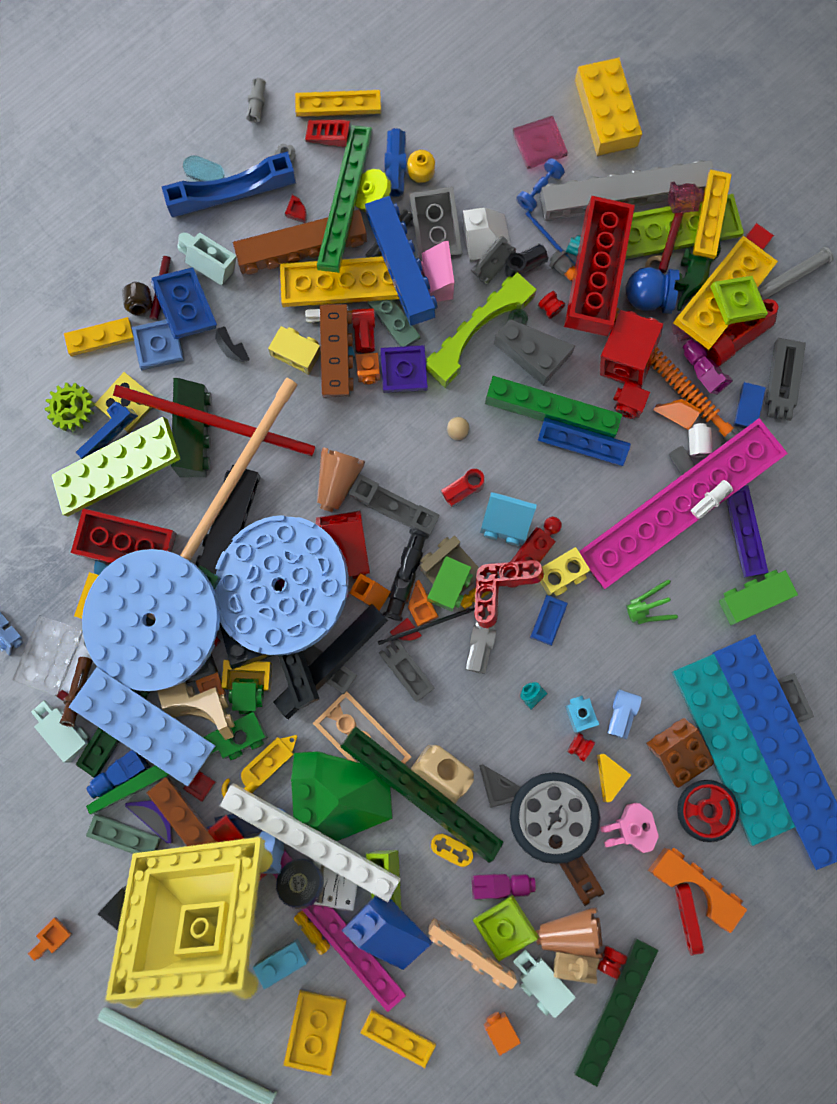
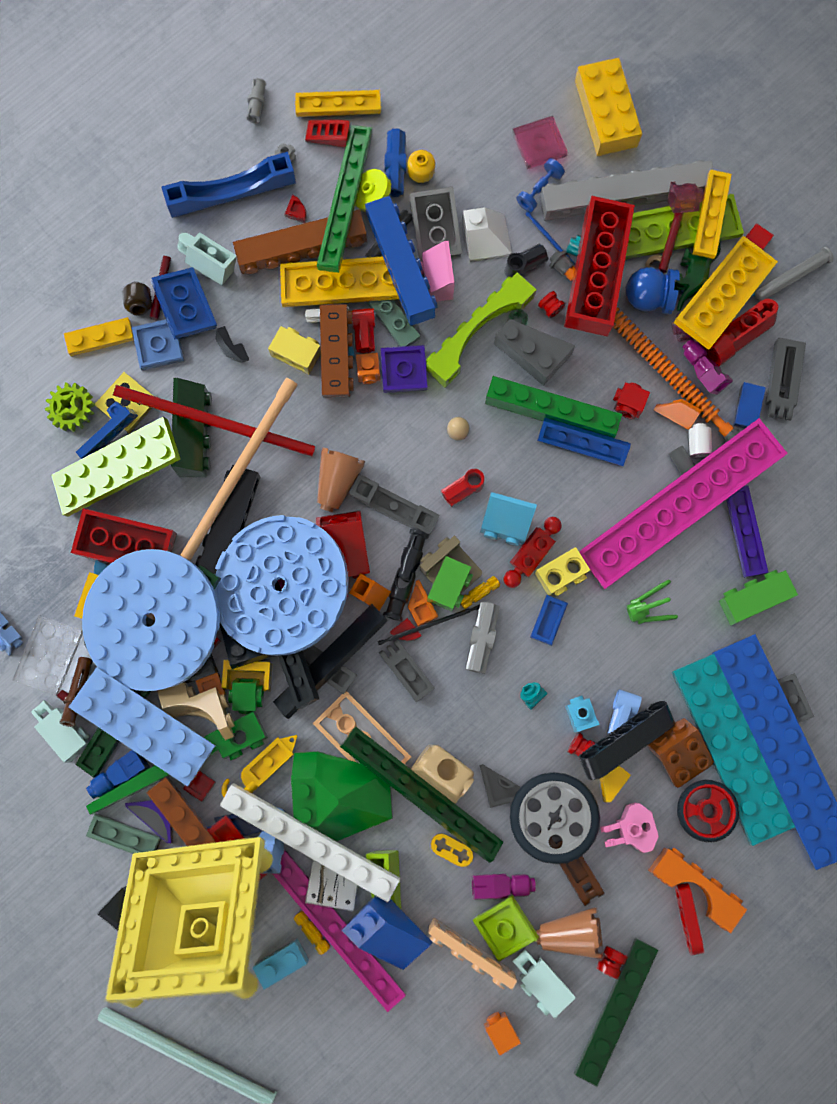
orange plate [28,917,73,961] -> none
clear light blue tile [183,155,225,182] -> none
black tile [276,859,324,909] -> none
yellow tile [283,989,347,1076] -> none
yellow tile [360,1009,436,1068] -> none
dark grey hinge [471,236,516,285] -> none
red beam [474,560,544,628] -> none
tan hips [553,952,599,984] -> none
red slope [600,310,663,387] -> none
white axle [691,480,733,519] -> none
lime tile [710,276,768,325] -> none
none -> black beam [579,701,675,780]

